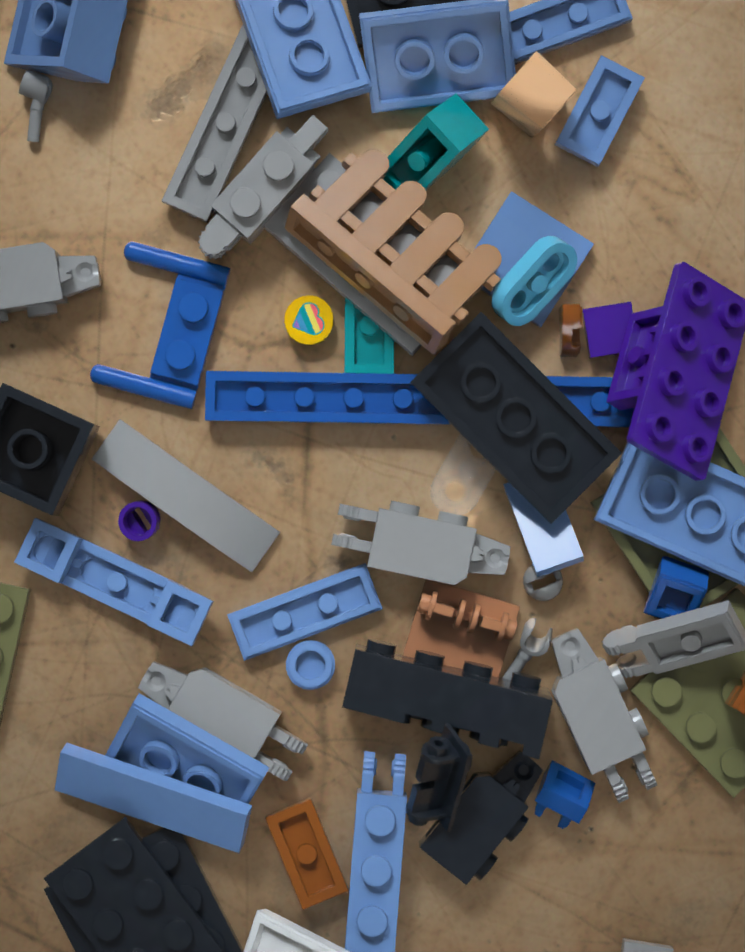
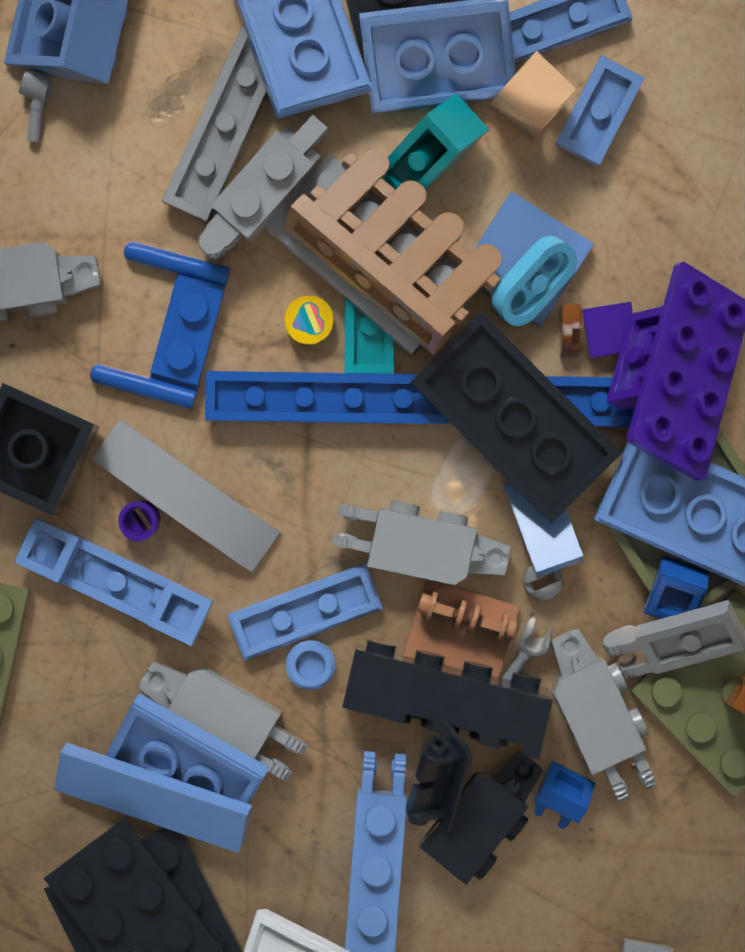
dark orange plate [265,797,349,910] -> none

